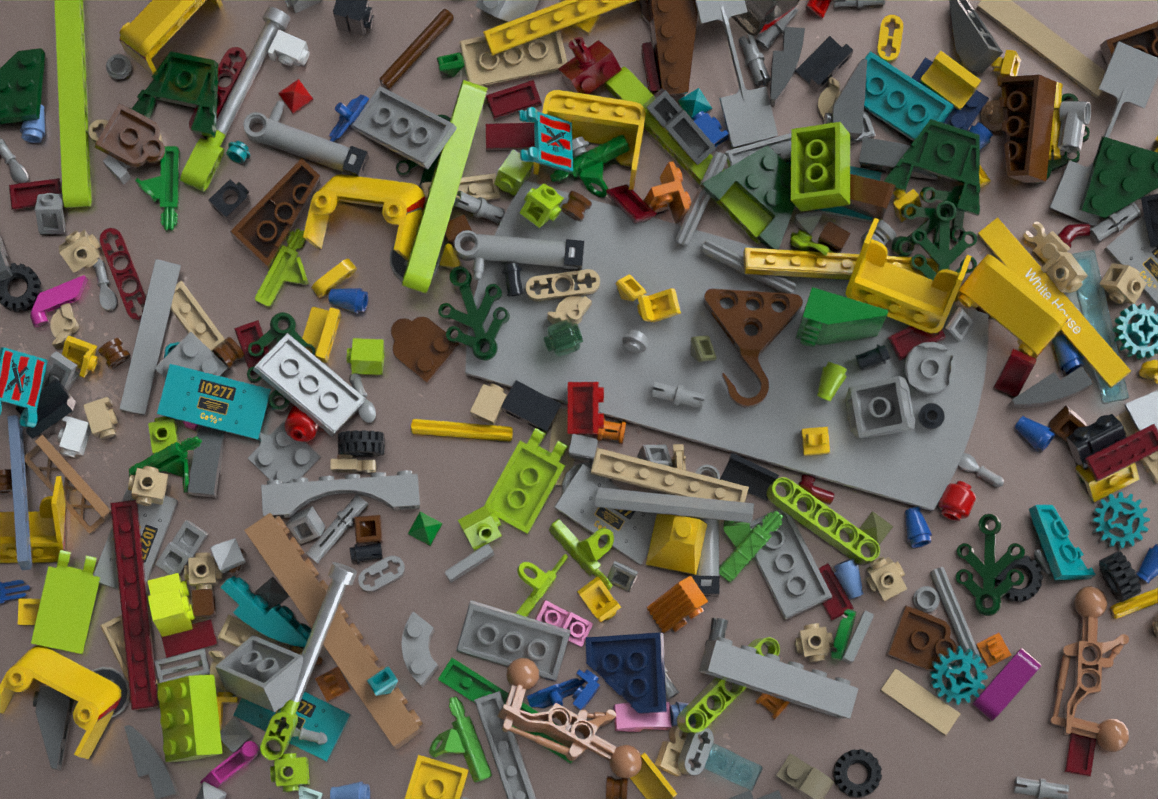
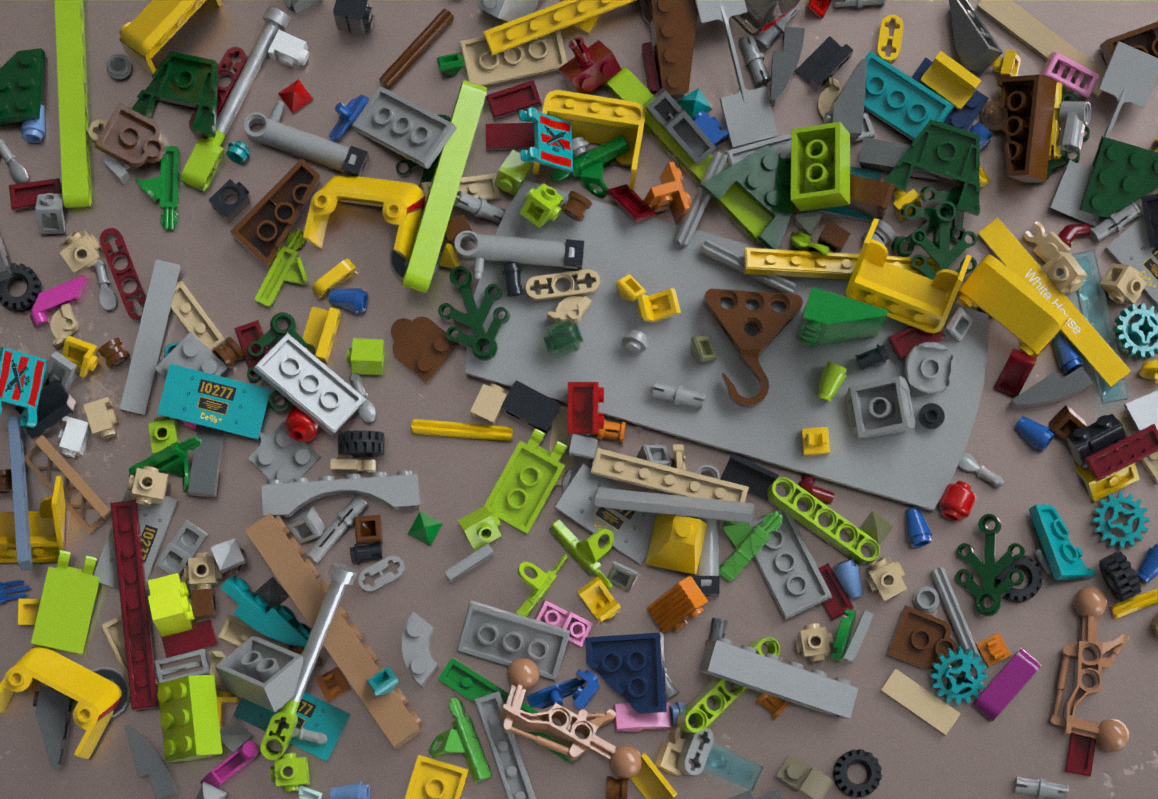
none -> bright pink slope [1040,52,1100,98]

